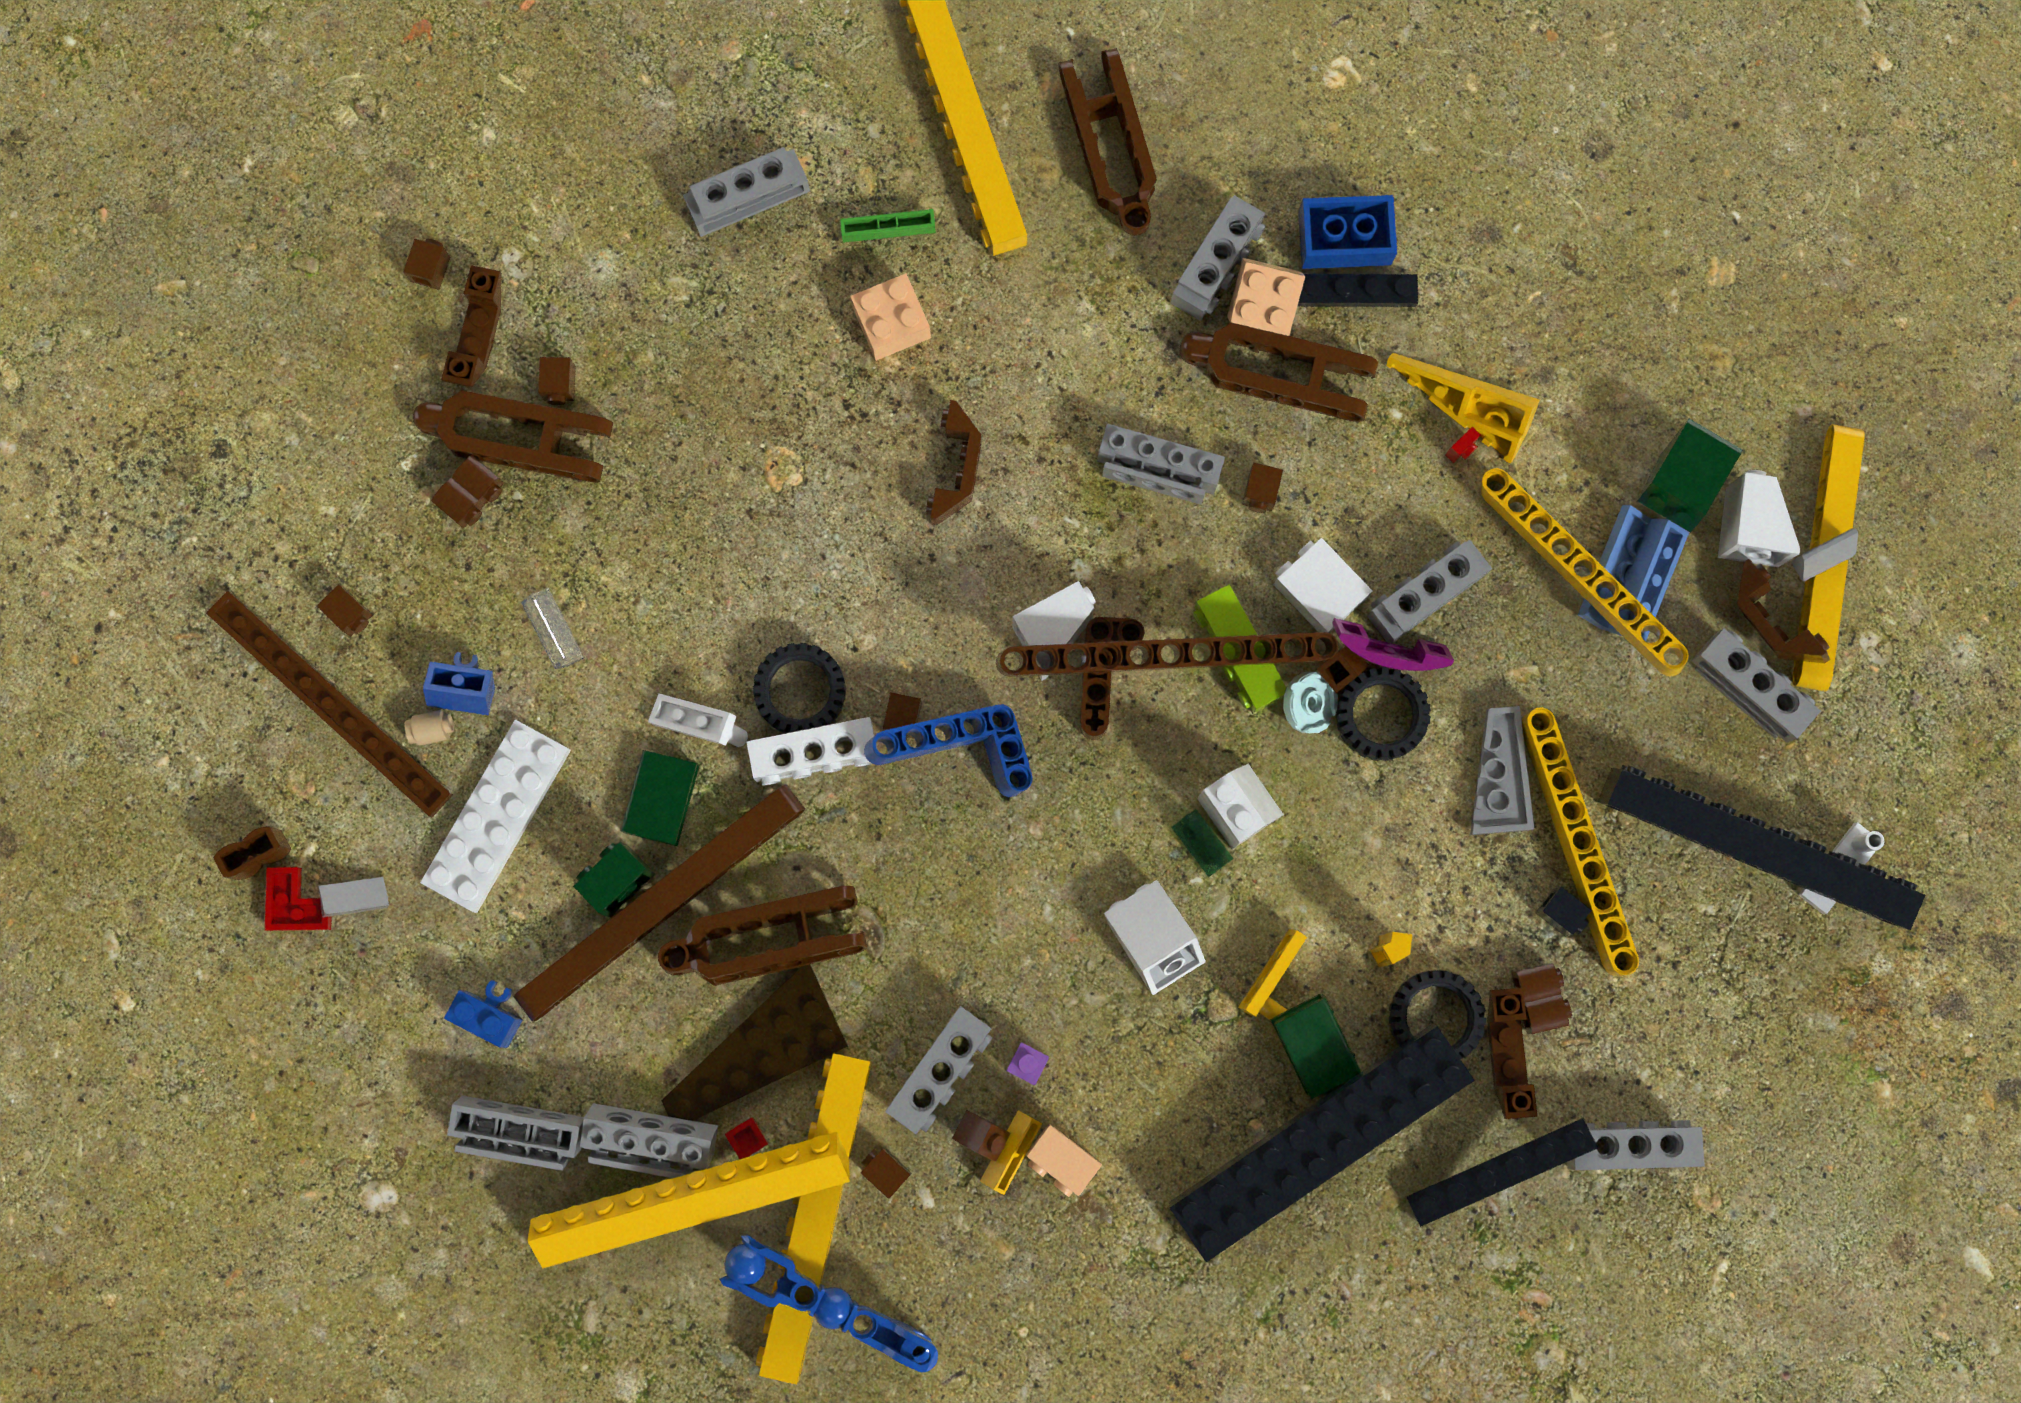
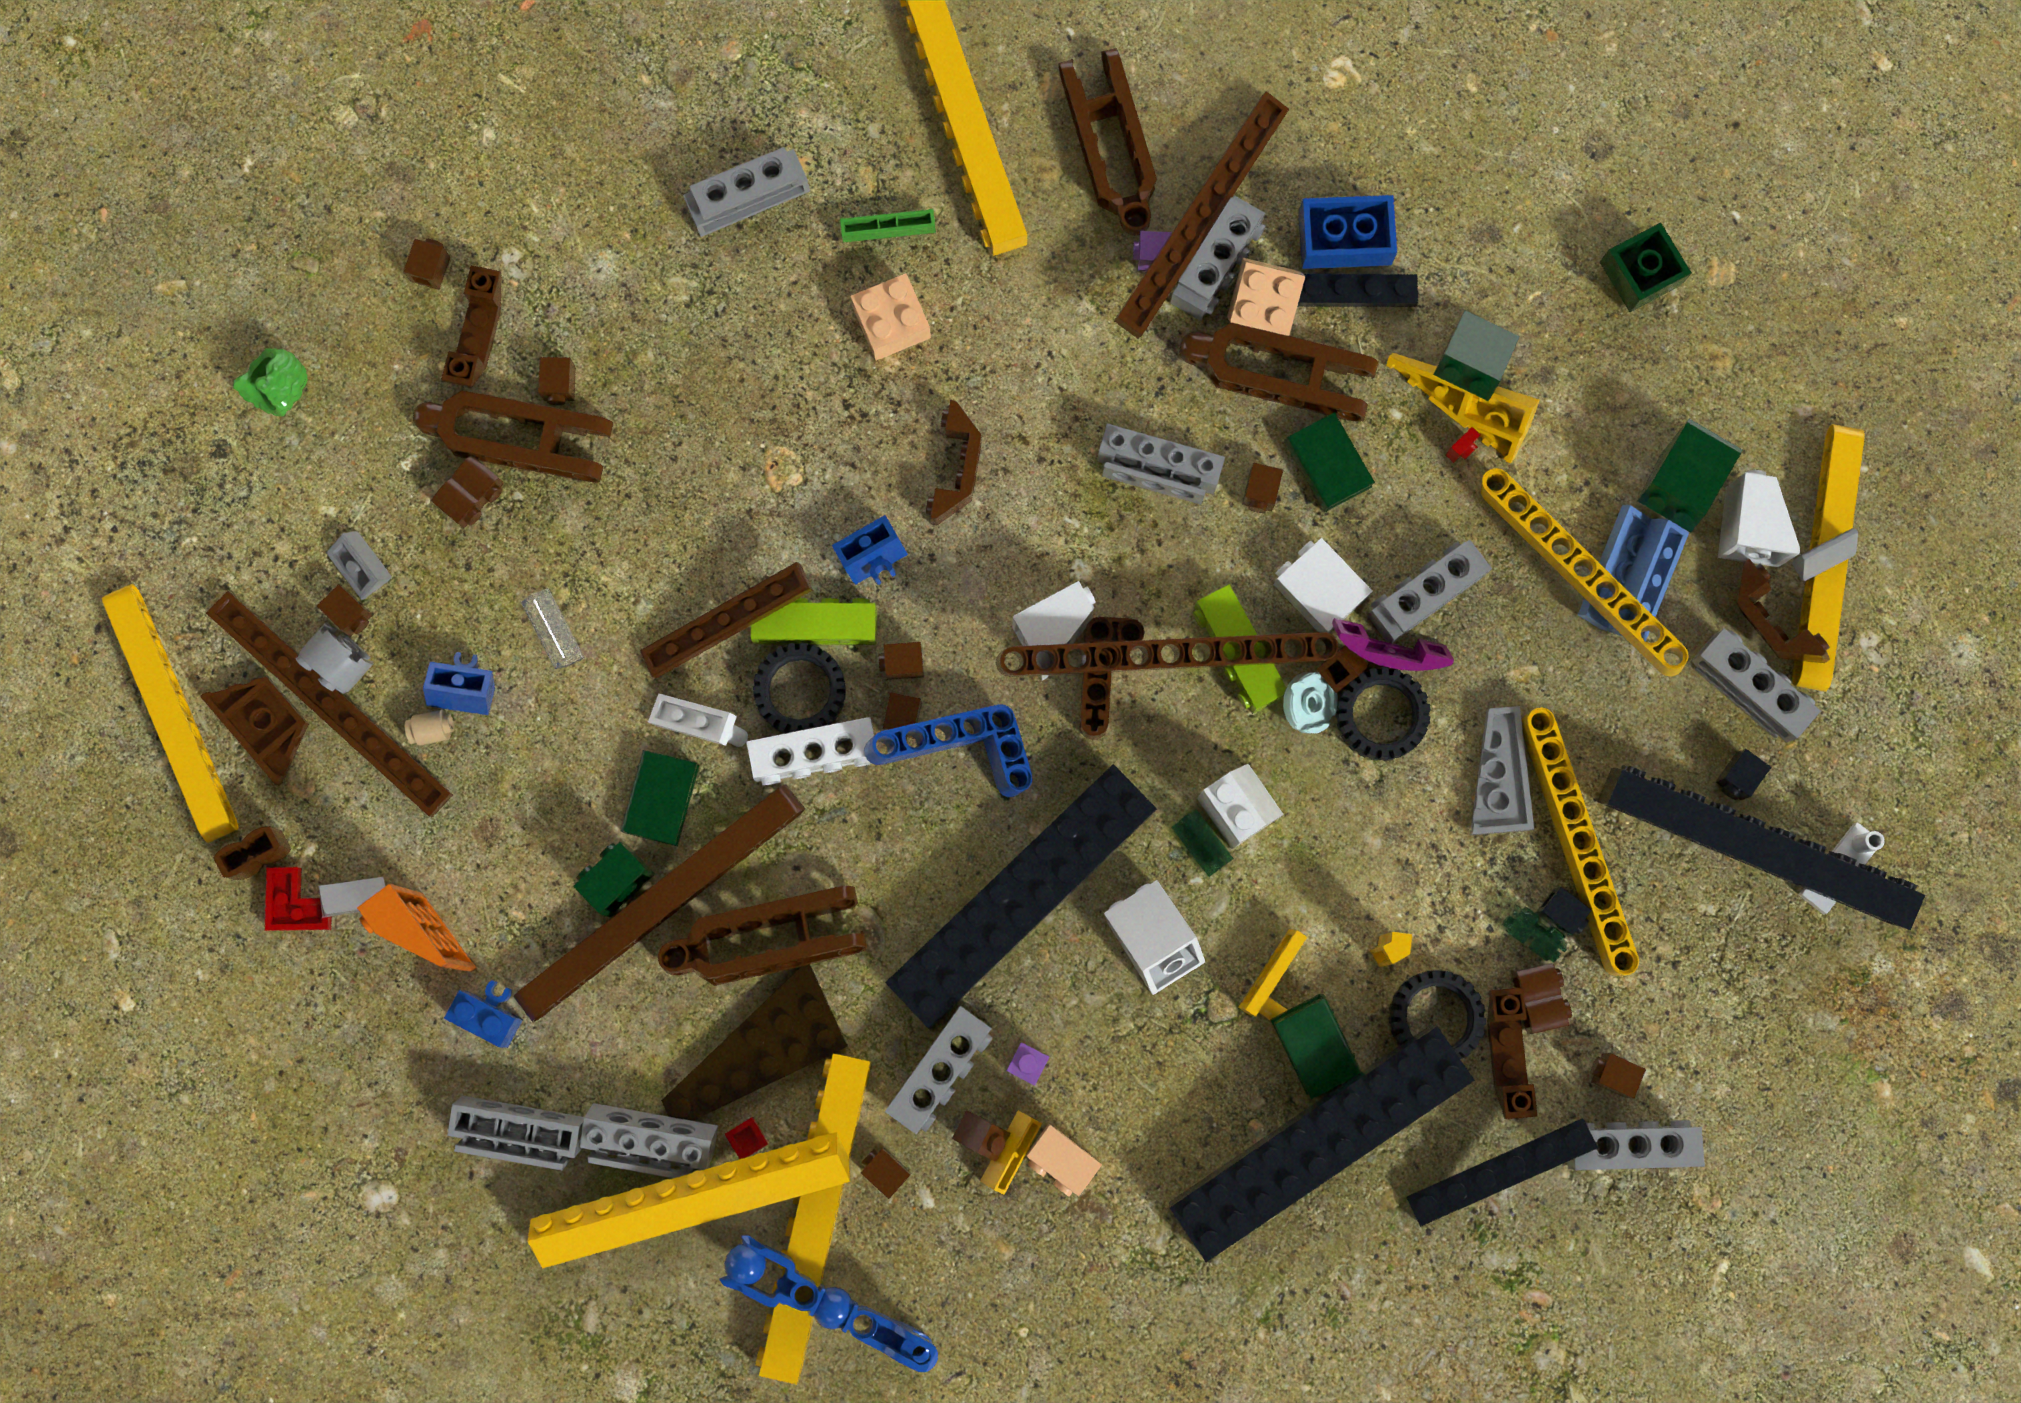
white plate [420,720,571,913] -> none
none -> yellow beam [102,584,239,843]
none -> reddish brown wing [200,677,309,786]
none -> bright green hair [233,348,308,417]
none -> light grey brick [296,623,374,694]
none -> light grey slope [326,531,392,600]
none -> orange slope [357,884,476,972]
none -> reddish brown tile [640,562,813,679]
none -> lime brick [751,598,877,645]
none -> blue brick [832,515,908,585]
none -> reddish brown brick [878,642,924,680]
none -> black brick [885,764,1157,1029]
none -> reddish brown plate [1114,91,1289,339]
none -> medium lavender brick [1133,231,1172,271]
none -> dark green piece [1284,412,1375,512]
none -> brick [1433,310,1520,401]
none -> clear green hinge [1502,904,1567,963]
none -> reddish brown brick [1590,1053,1646,1099]
none -> dark green brick [1600,222,1692,312]
none -> black brick [1716,749,1772,800]

